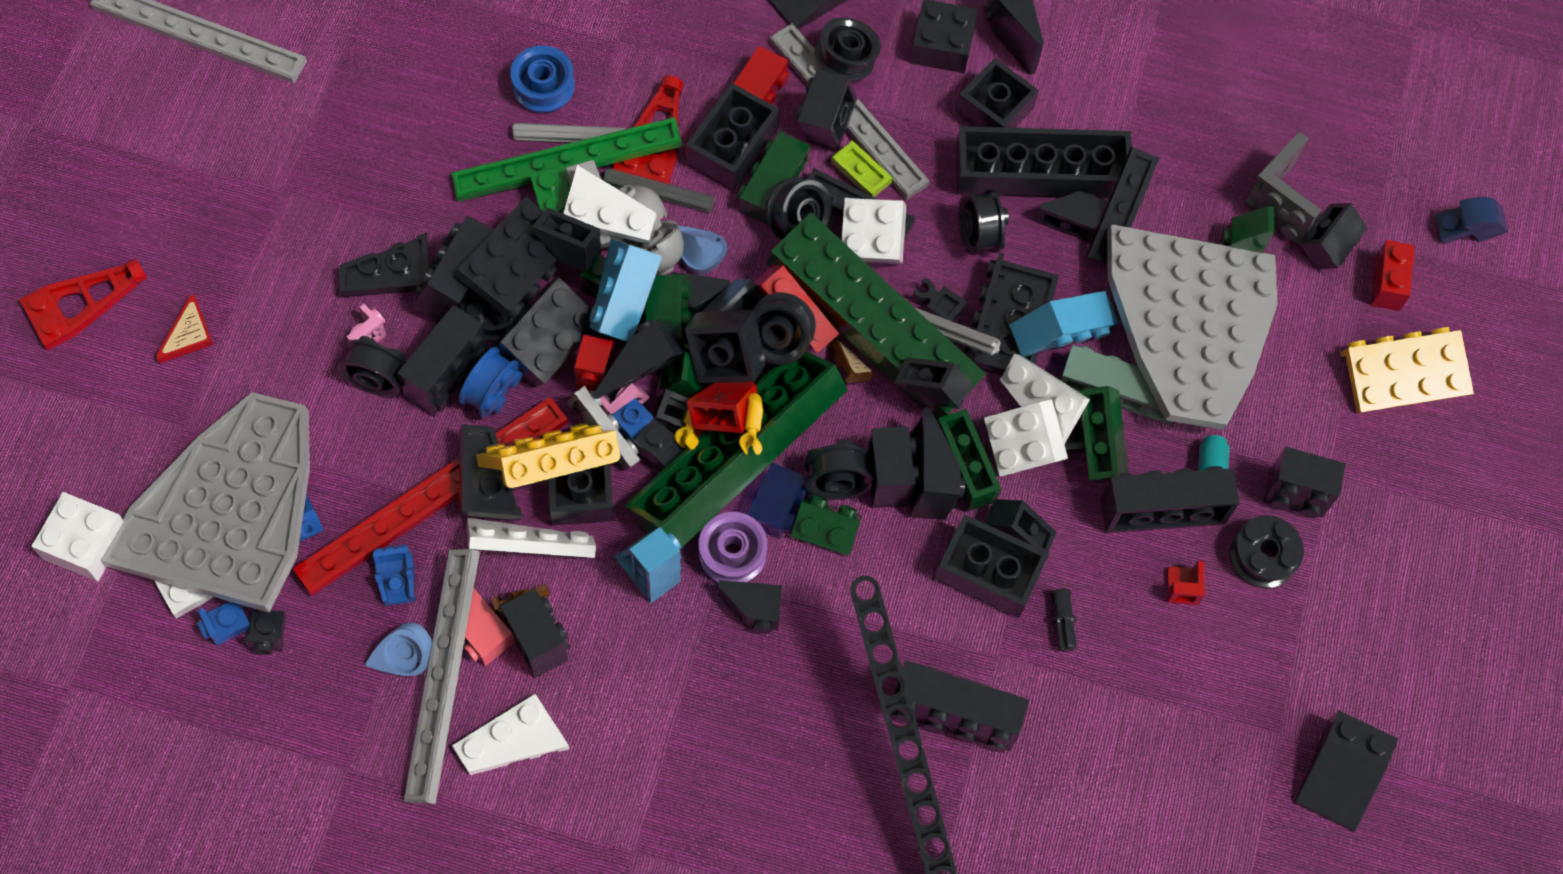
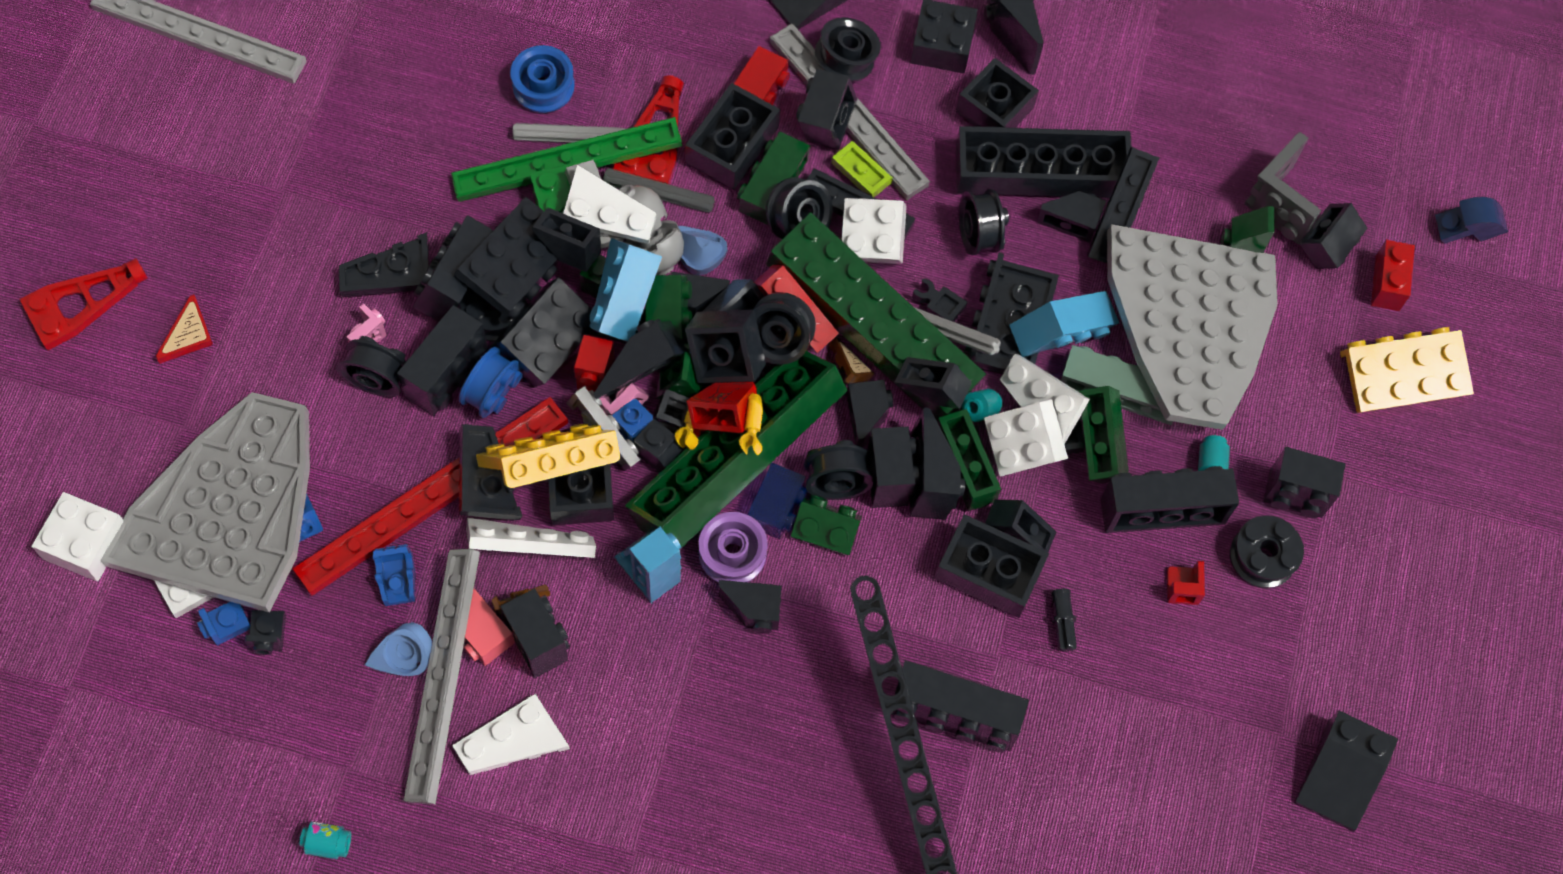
none -> teal brick [300,821,352,860]
none -> black slope [847,380,893,448]
none -> teal brick [962,388,1002,422]

